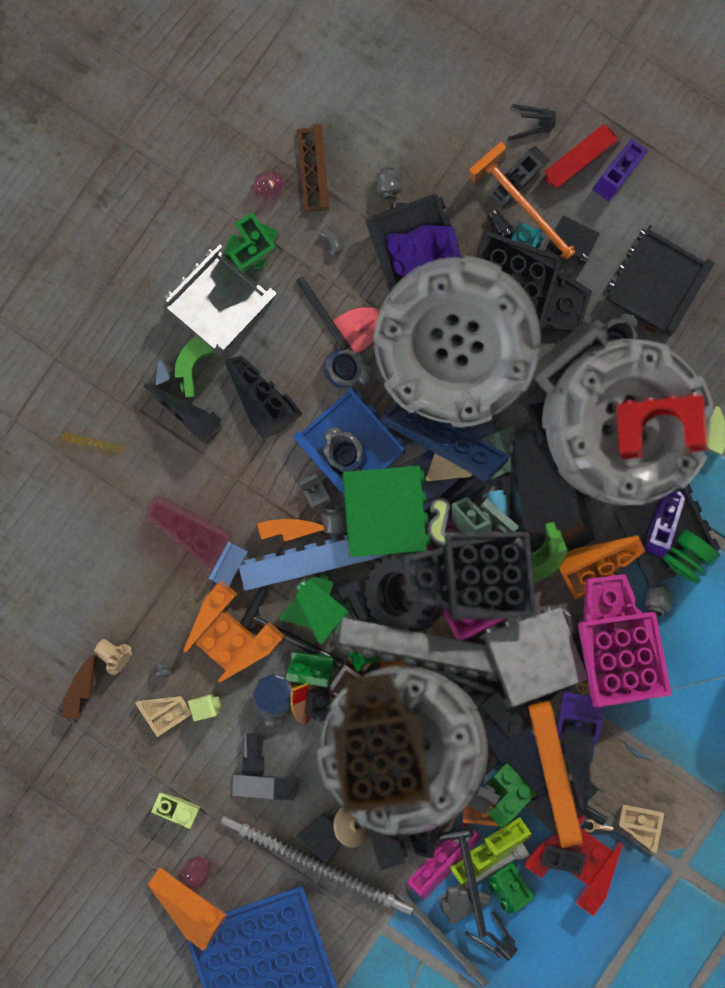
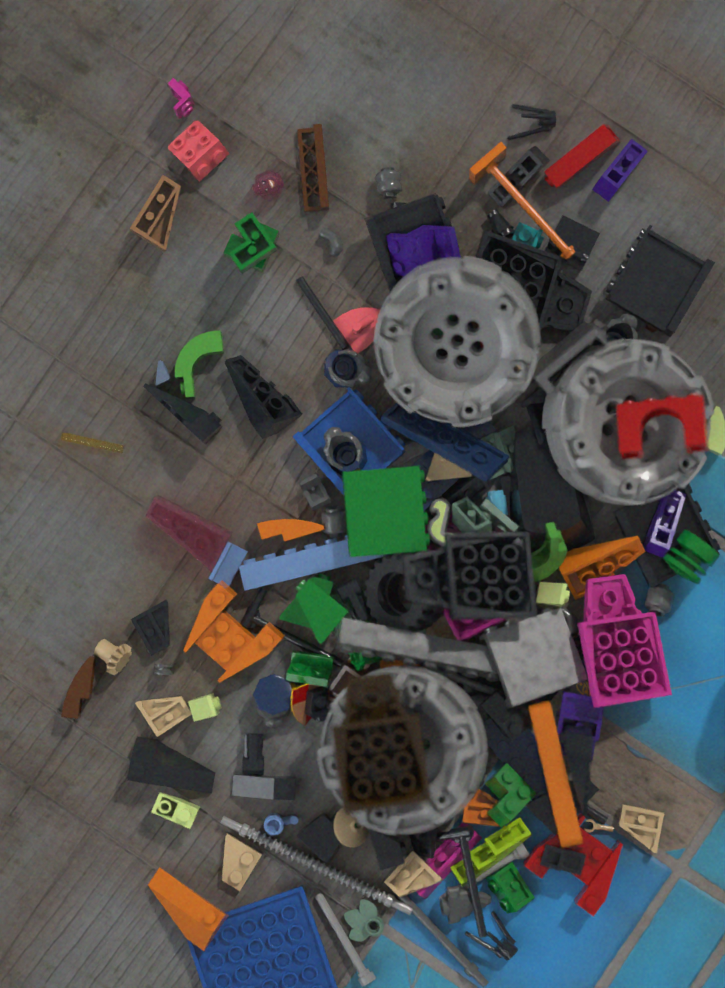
panel [163,245,277,357] -> none
clear pink head [181,856,212,889] -> none
dark grey bracket [467,784,500,814] -> none
none -> black wedge [127,736,216,794]
none -> medium nougat wedge [129,175,181,252]
none -> black wing [131,599,170,656]
none -> dark pink bracket [167,78,194,119]
none -> coral bracket [168,120,229,182]
none -> tan wing [222,833,262,891]
none -> medium blue piece [264,813,299,836]
none -> light grey piece [316,893,376,987]
none -> sand green plate [344,899,384,941]
none -> tan wing [384,851,443,897]
none -> yellowish green slope [535,582,570,609]

